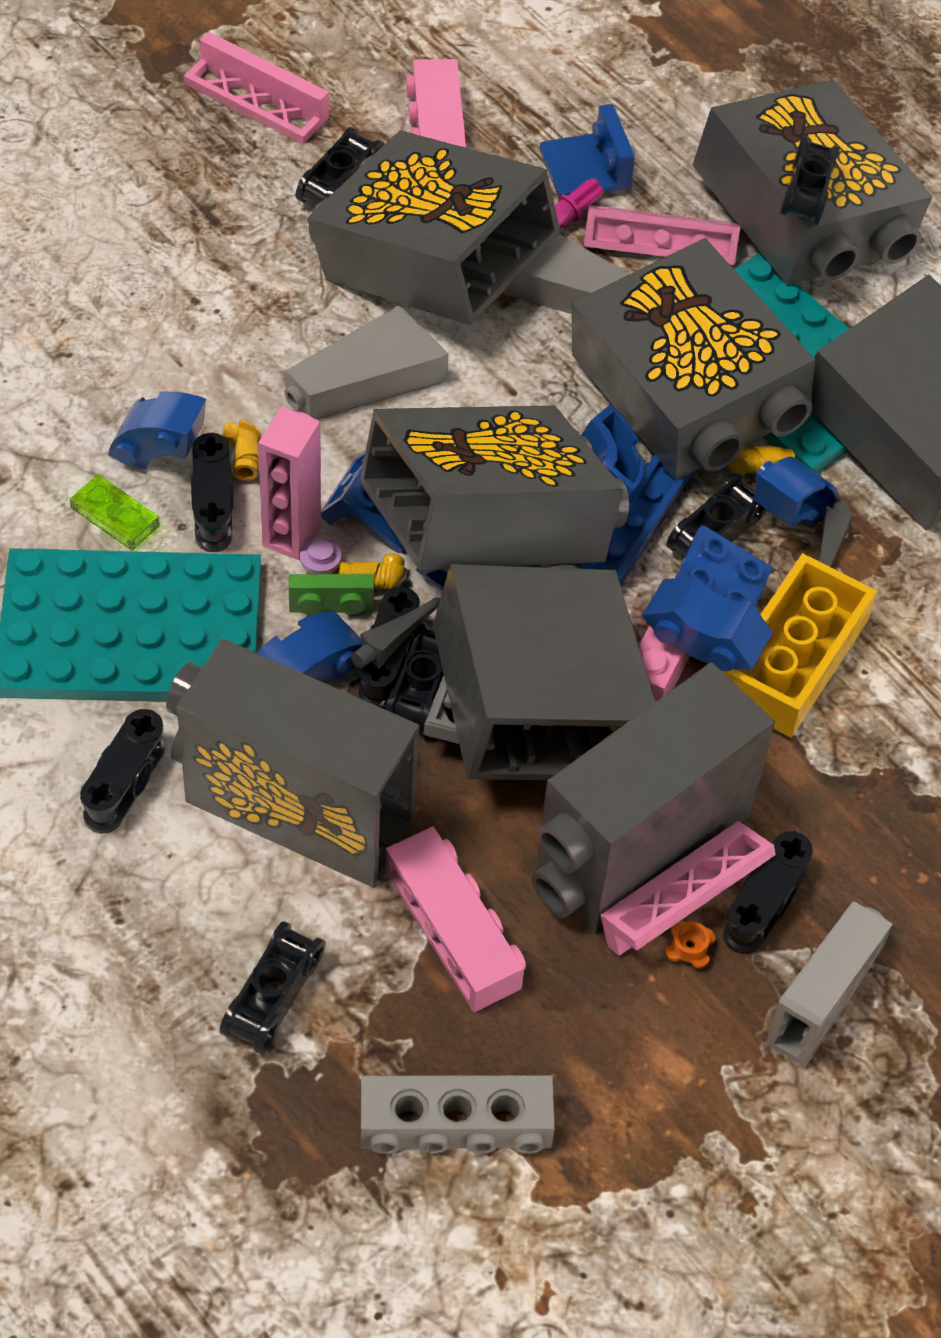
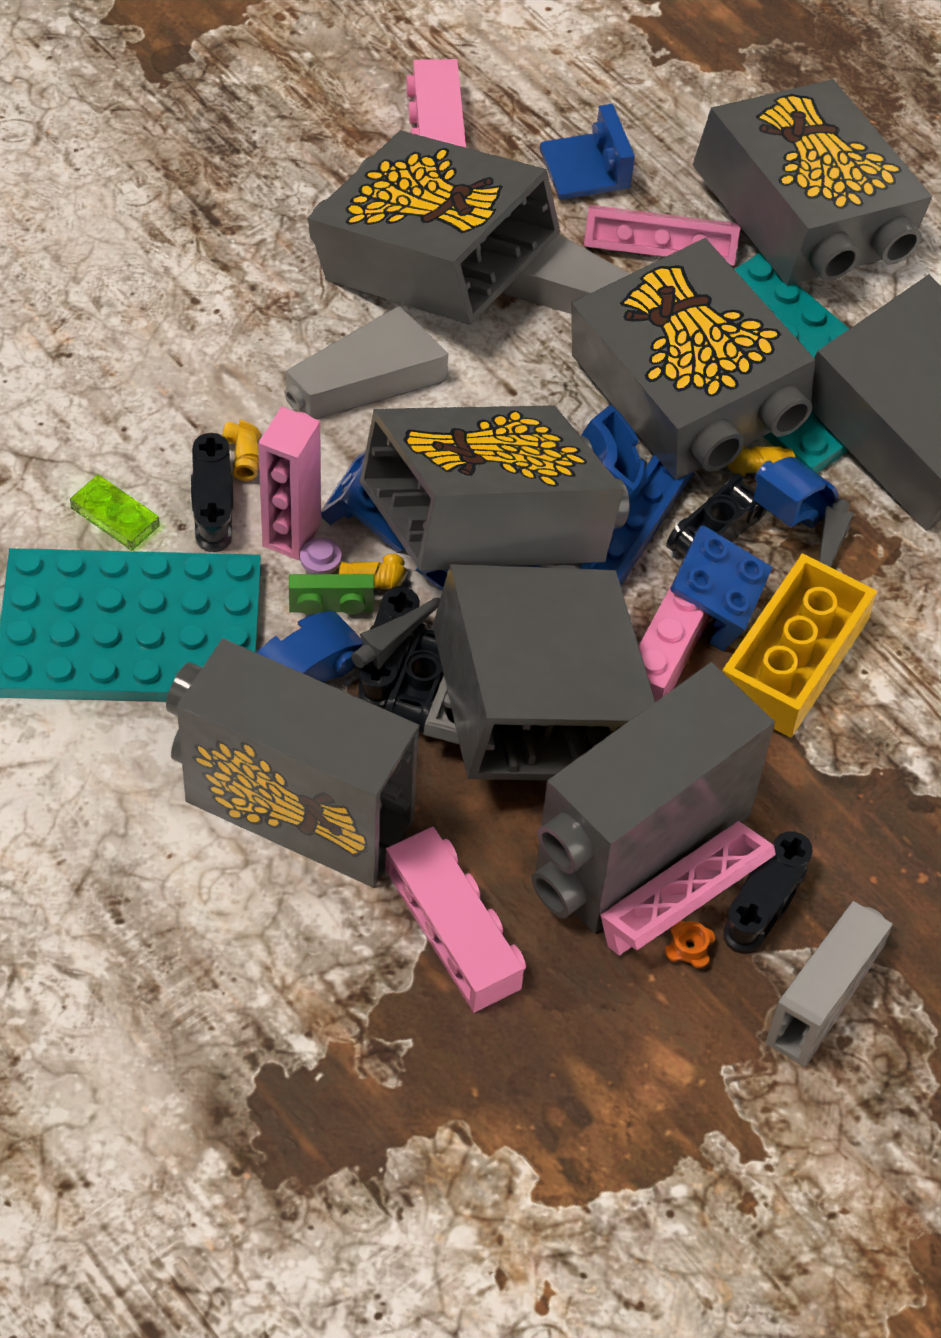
black piece [80,709,166,834] -> none
blue brick [108,391,206,469] -> none
bright pink fence [184,32,329,145] -> none
black piece [219,921,326,1054] -> none
black piece [295,127,385,205] -> none
light grey brick [361,1075,555,1154] -> none
dark pink axle [555,178,604,230] -> none
blue brick [642,575,773,671] -> none
black piece [780,135,840,226] -> none

